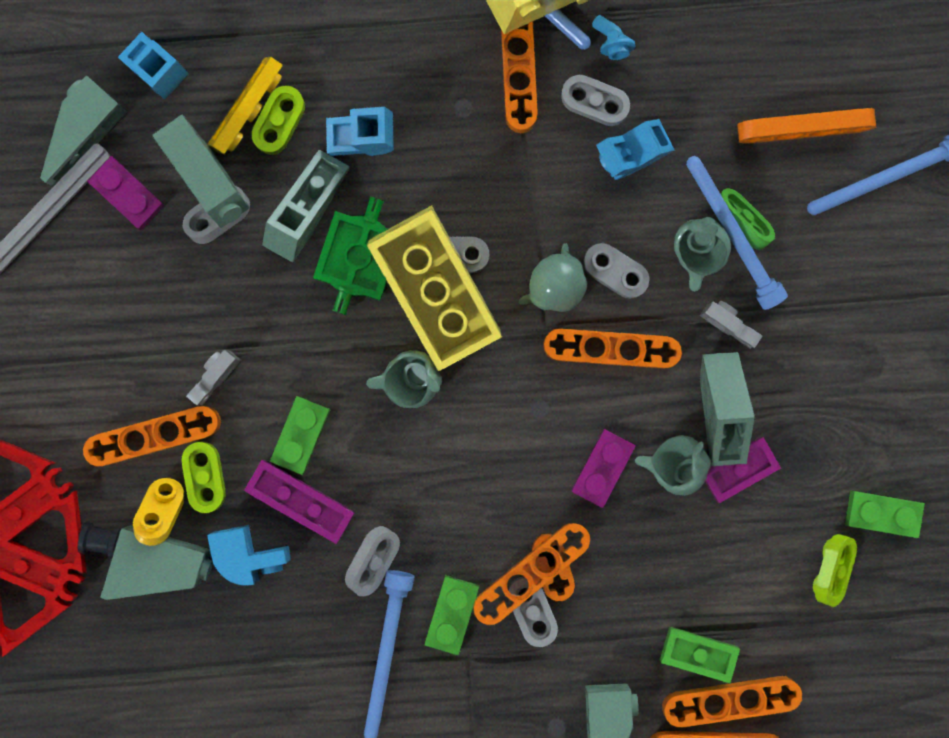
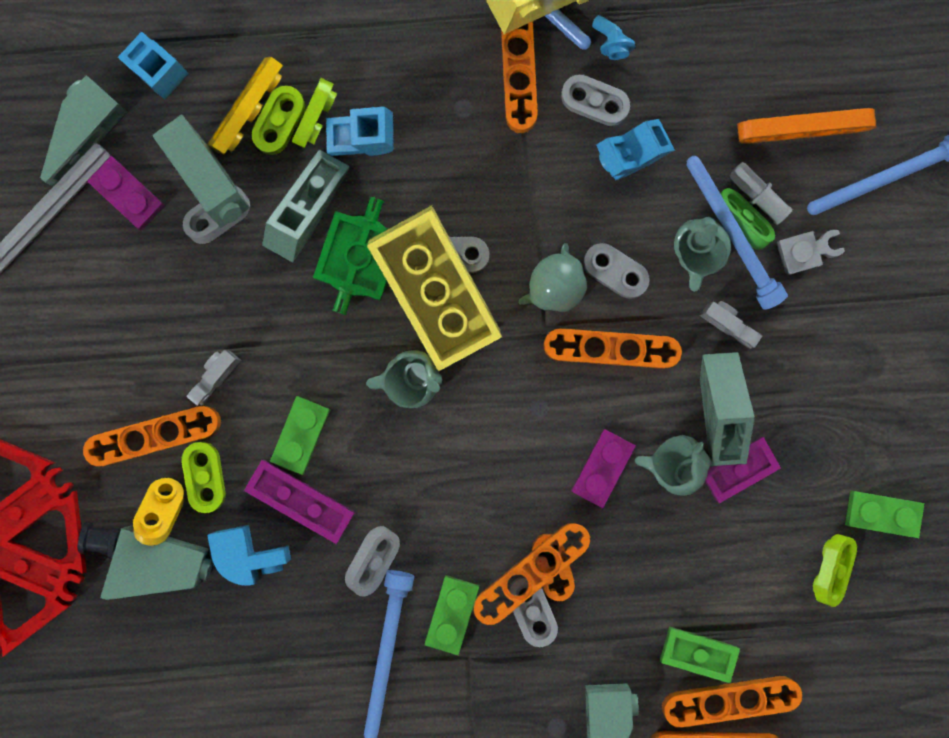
none -> lime plate [292,78,337,148]
none -> light grey axle [729,162,793,225]
none -> light grey plate [776,230,845,276]

